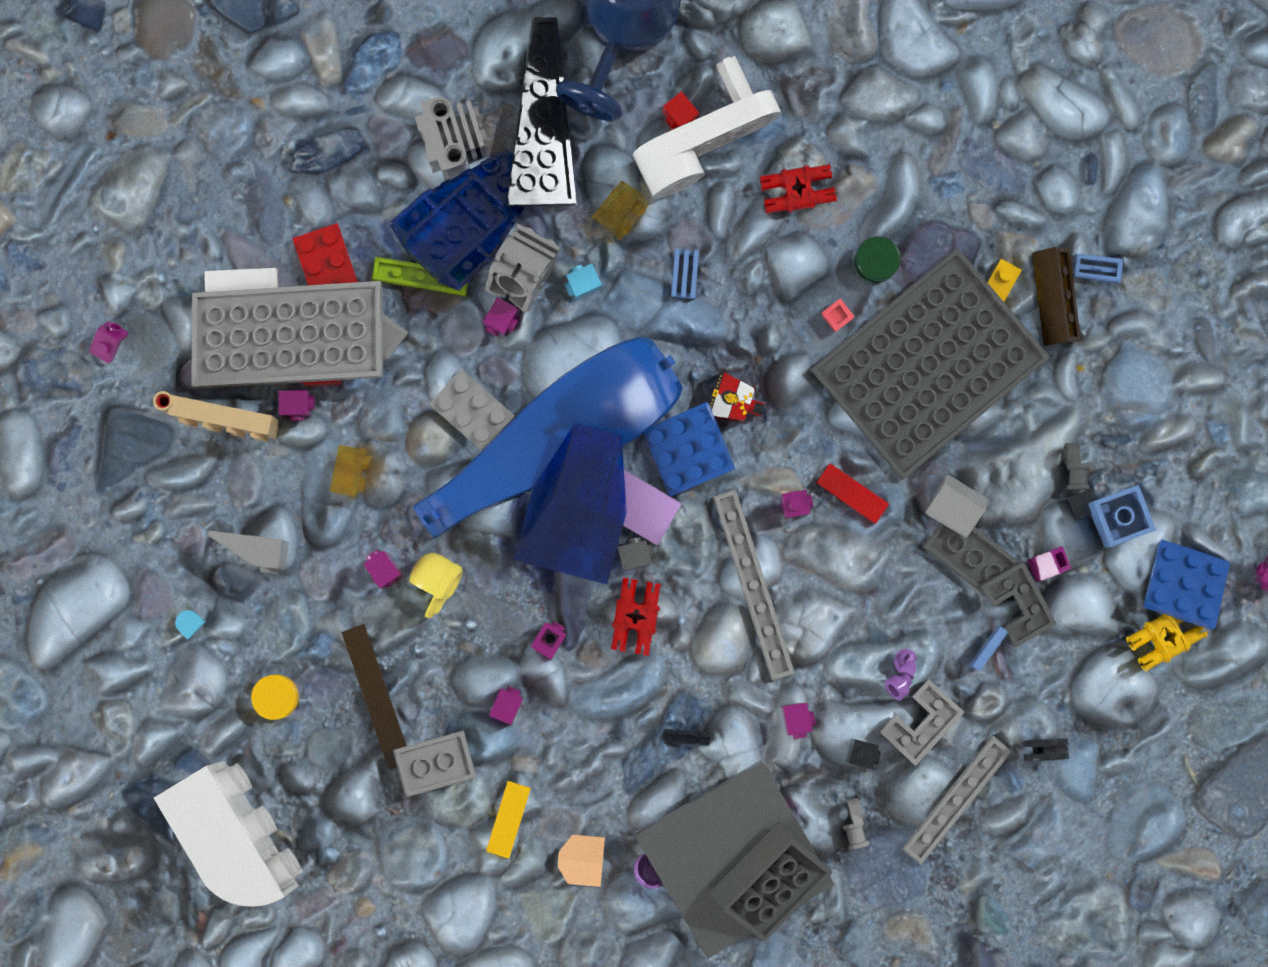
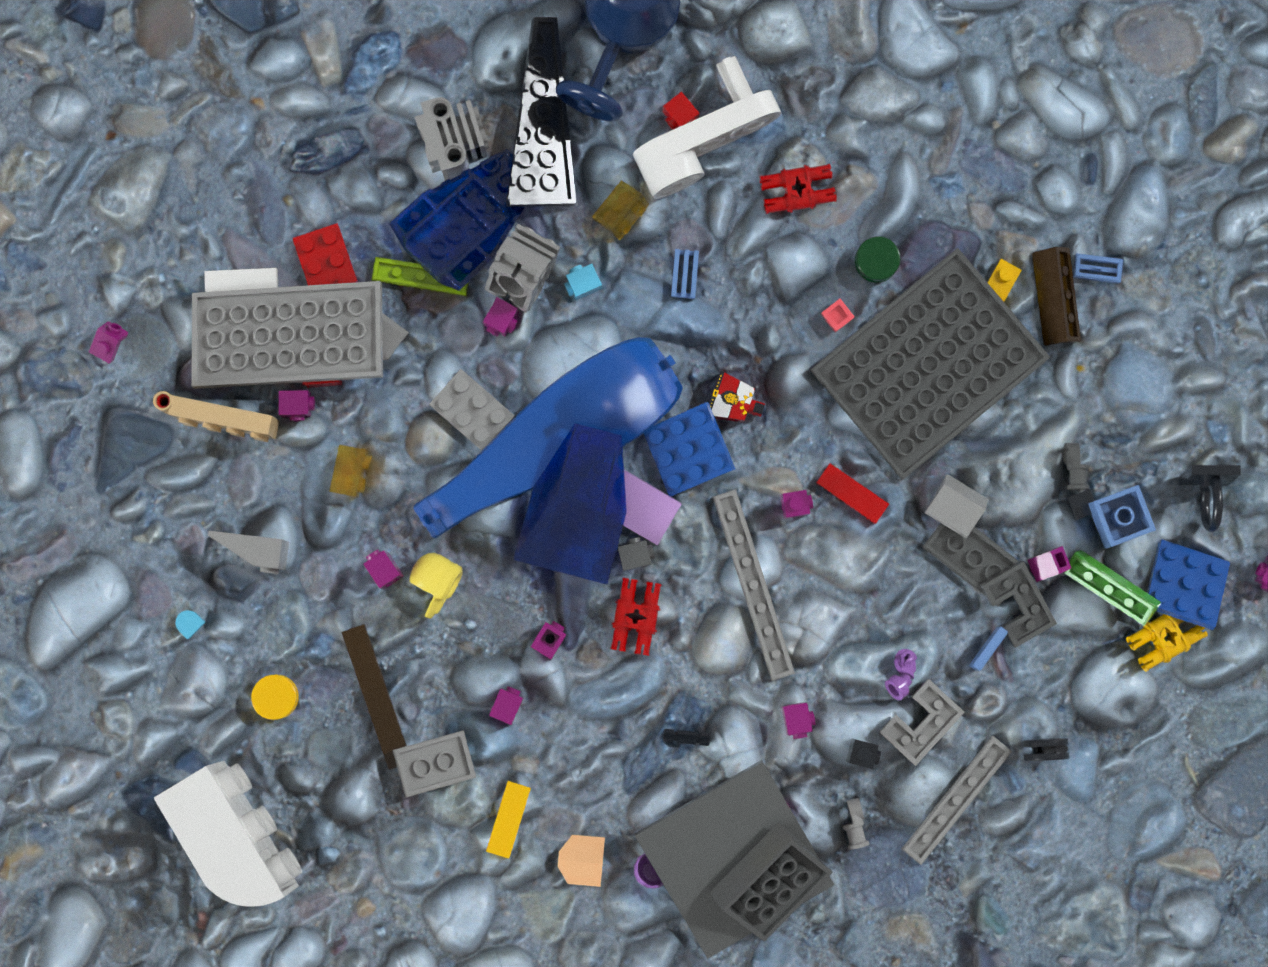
none -> bright green slope [1063,550,1161,626]
none -> black tile [1179,465,1241,533]

